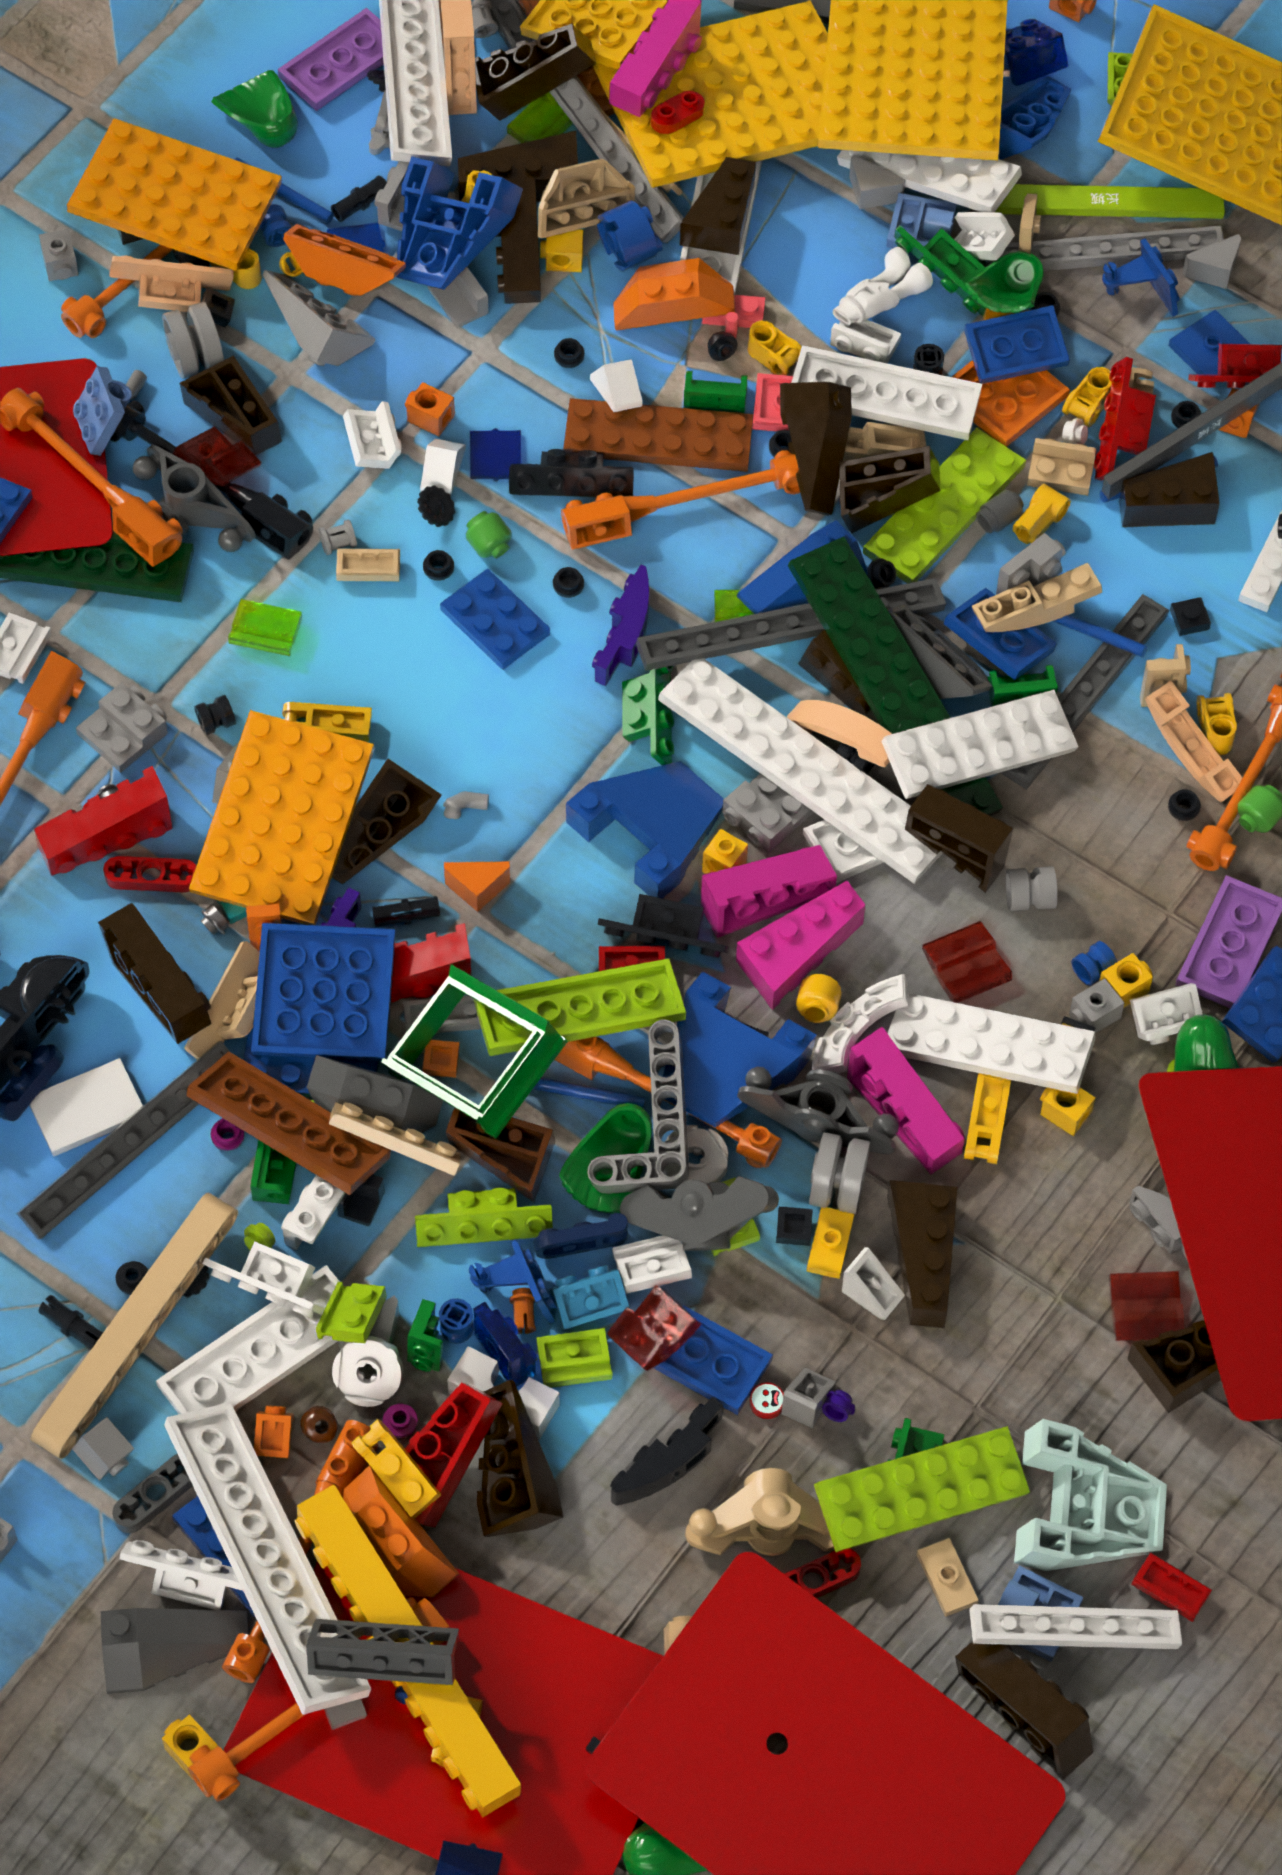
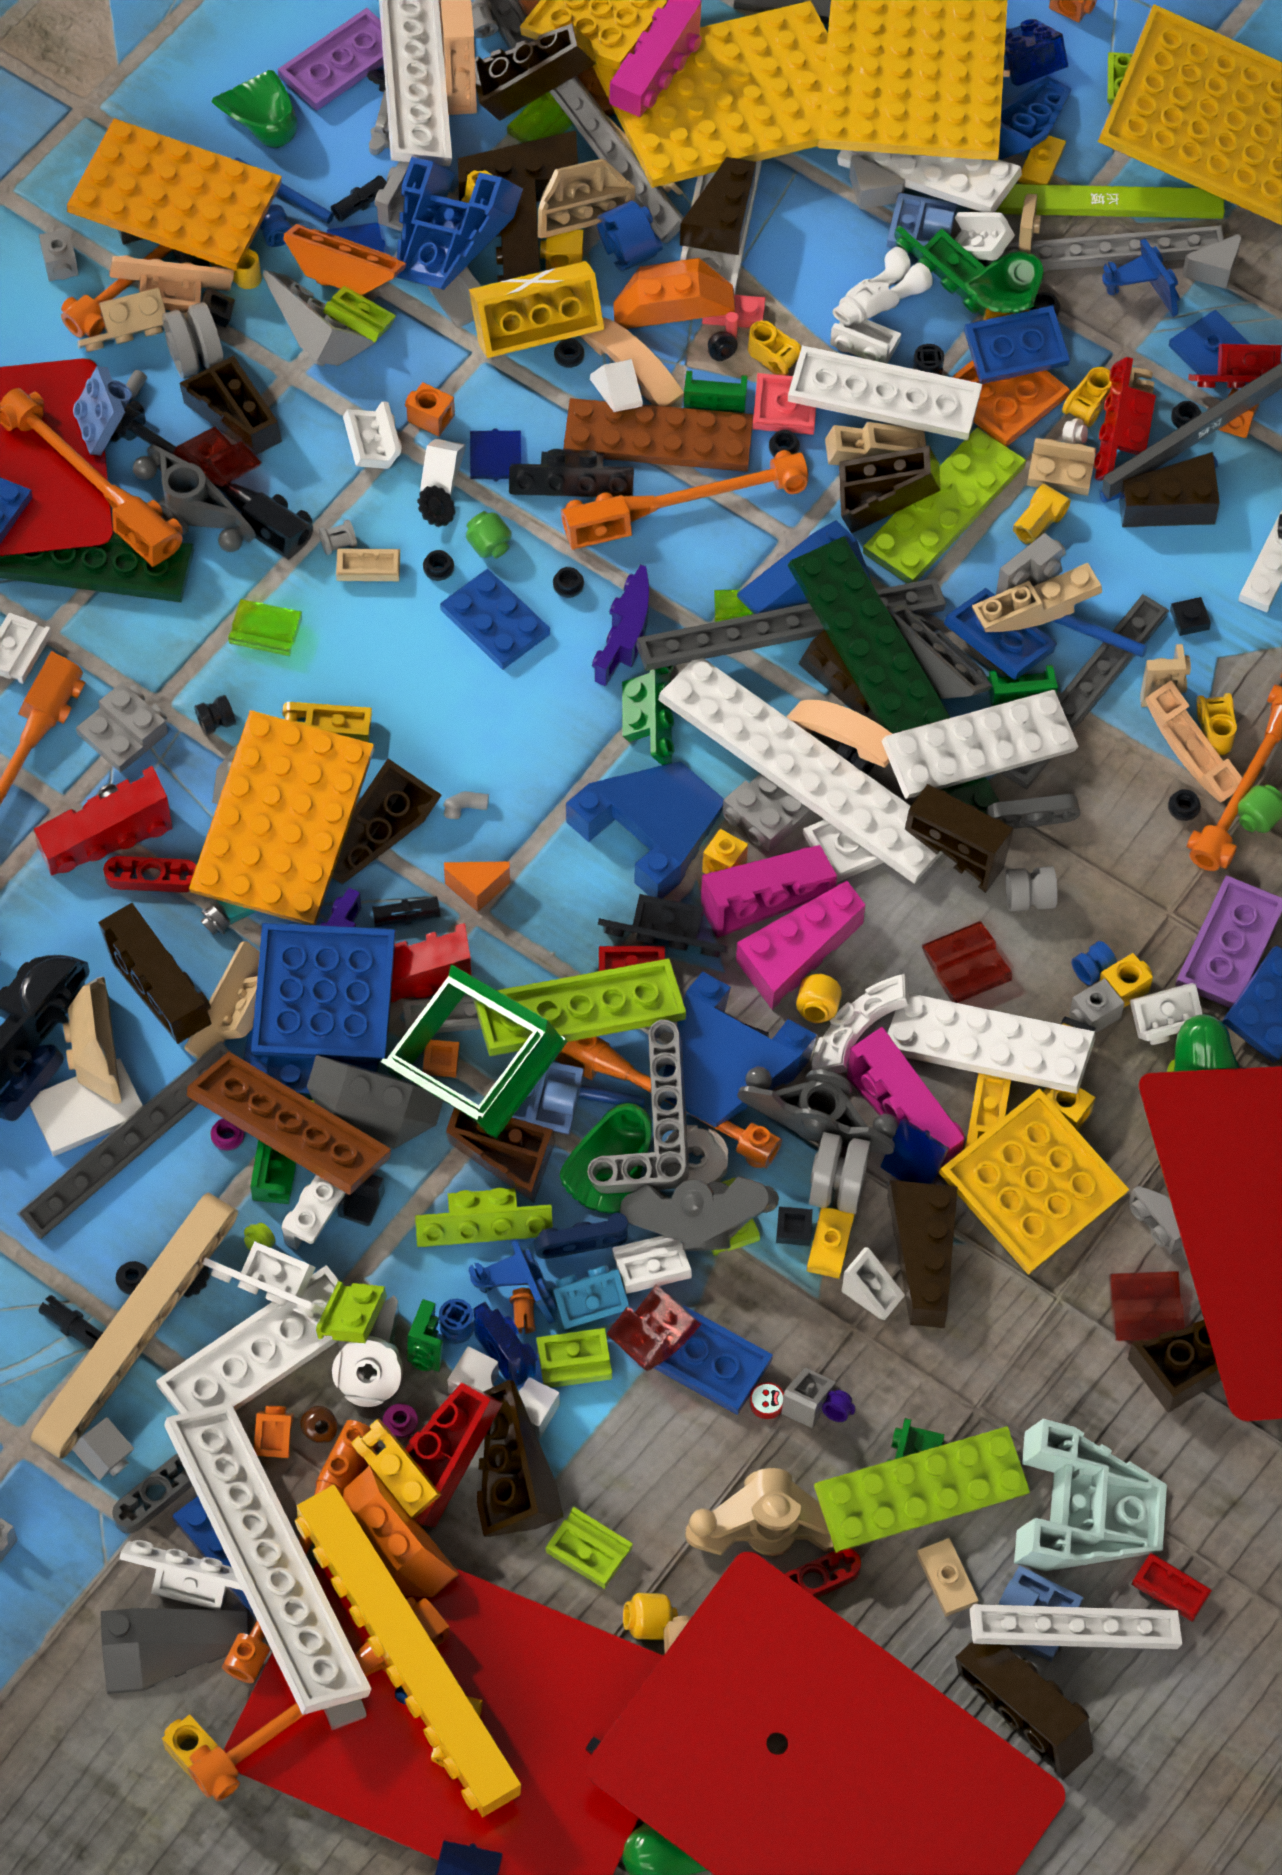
orange plate [246,904,282,951] -> none
yellow hinge [279,252,303,277] -> none
dark grey fence [306,1619,459,1685] -> none
tan plate [329,1102,461,1176] -> none
black slope [610,1397,723,1506] -> none
red plate [651,91,705,134] -> none
dark brown wedge [780,382,852,516] -> none
black plate [867,558,896,590] -> none
dark grey brick [976,490,1024,533] -> none
none -> tan wedge [63,977,122,1104]
none -> tan bracket [77,287,189,352]
none -> lime plate [323,286,396,342]
none -> yellow brick [469,261,604,358]
none -> medium blue plate [512,1062,585,1135]
none -> lime plate [545,1507,633,1589]
none -> light nougat slope [581,317,684,407]
none -> yellow head [623,1593,678,1641]
none -> clear blue piece [880,1118,949,1184]
none -> yellow plate [938,1088,1129,1275]
none -> dark grey beam [985,794,1080,829]
none -> yellow plate [1018,136,1066,185]

